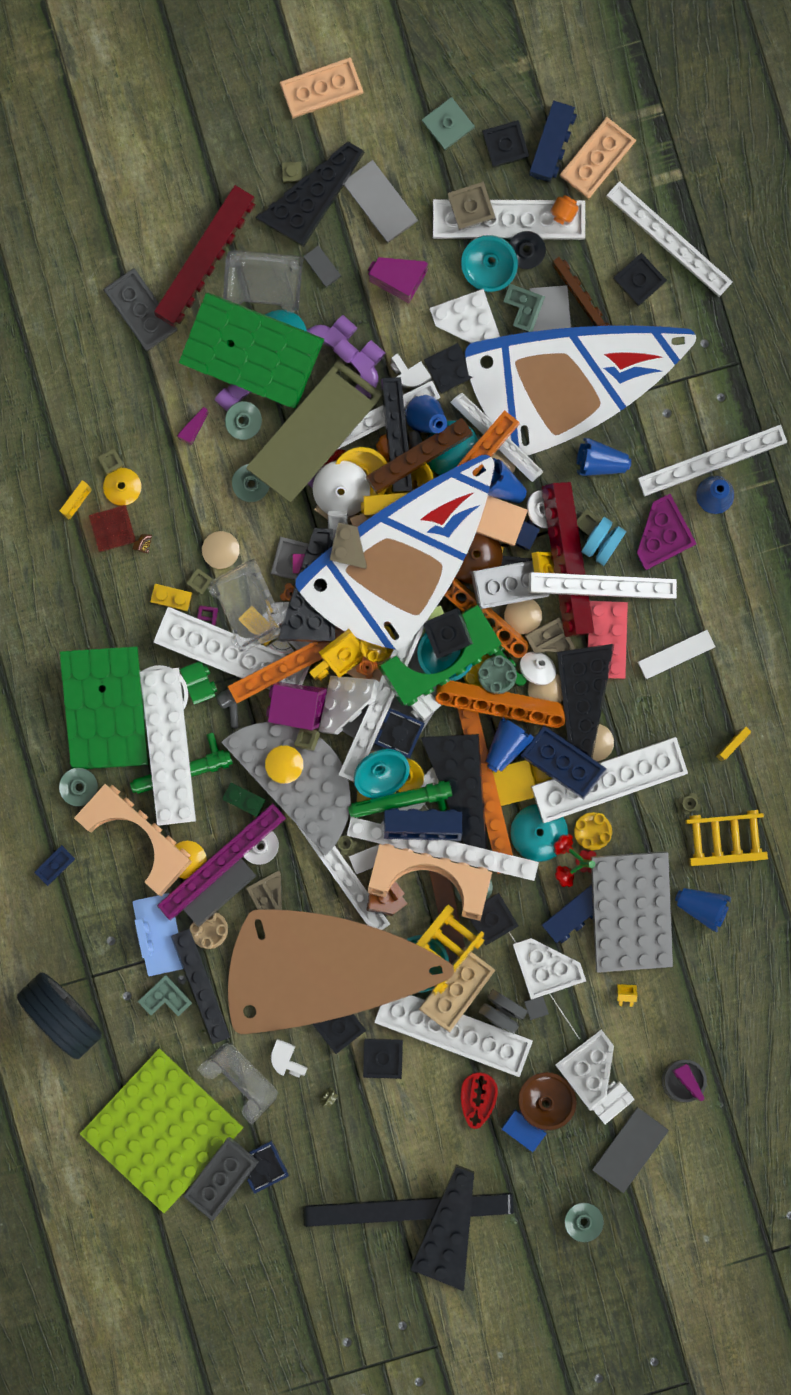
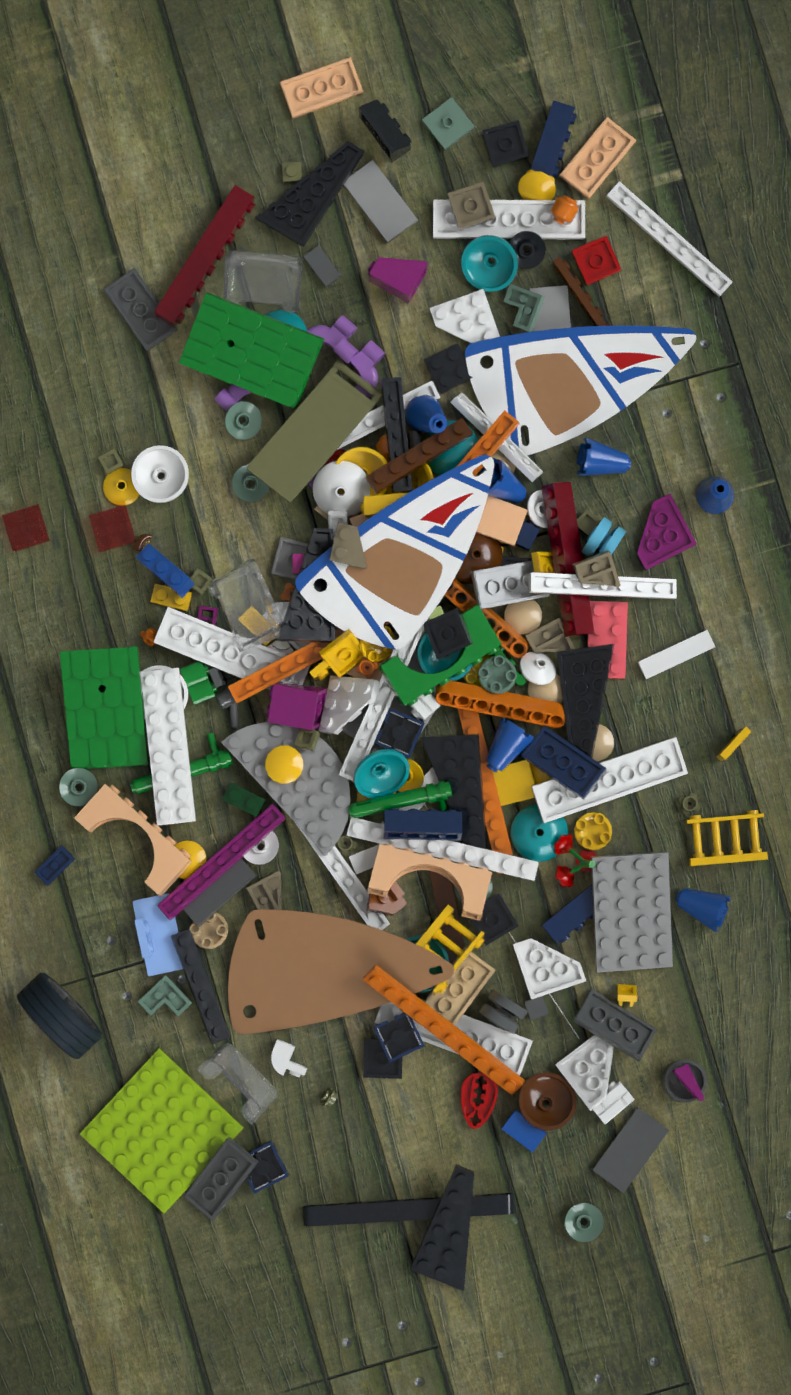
yellow tile [60,480,92,520] -> none
magenta slope [177,407,209,445] -> none
tan dish [202,531,240,569] -> none
black plate [313,1014,366,1054] -> none
white brick [390,354,431,389] -> none
black plate [613,253,667,307] -> none
white plate [638,425,787,497] -> none
none -> clear red plate [2,504,50,552]
none -> white dish [131,445,189,503]
none -> blue brick [136,543,195,598]
none -> orange plate [140,628,158,647]
none -> dark grey tile [209,667,227,688]
none -> black slope [359,99,411,163]
none -> orange plate [363,965,525,1095]
none -> black piece [373,1012,425,1063]
none -> yellow dish [518,170,556,200]
none -> red plate [571,235,622,286]
none -> dark tan wing [573,550,621,587]
none -> dark grey tile [573,989,657,1062]

